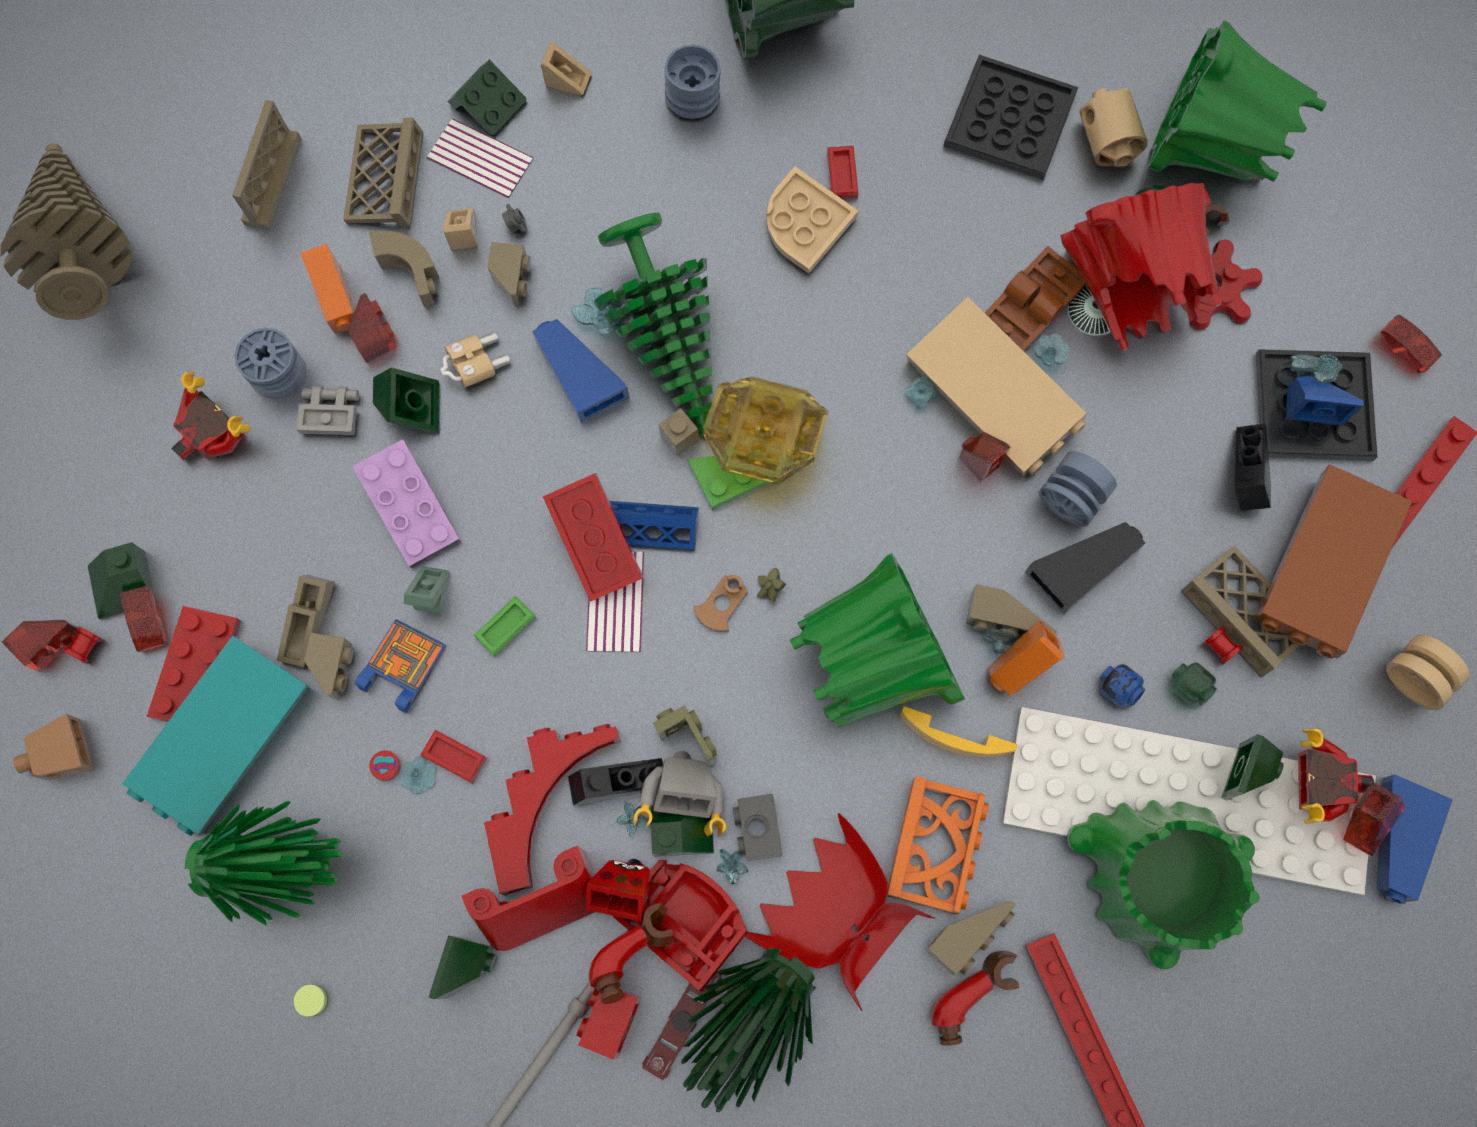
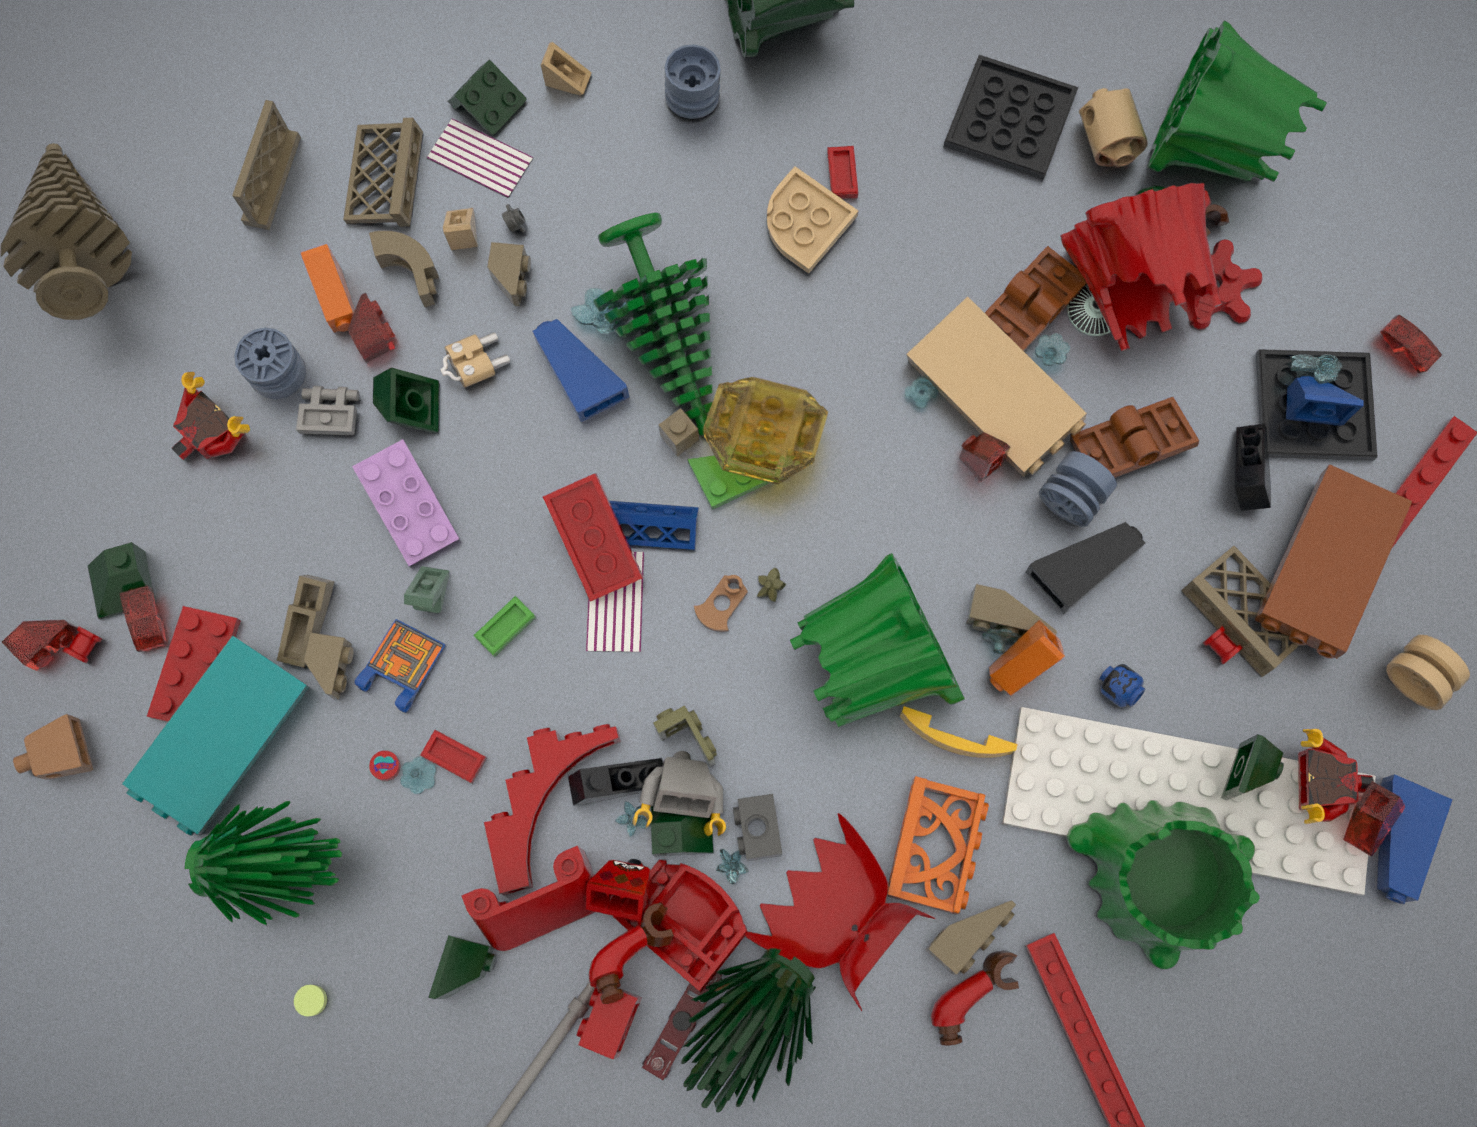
clear green head [1172,662,1217,706] -> none
none -> dark orange plate [1070,397,1199,478]

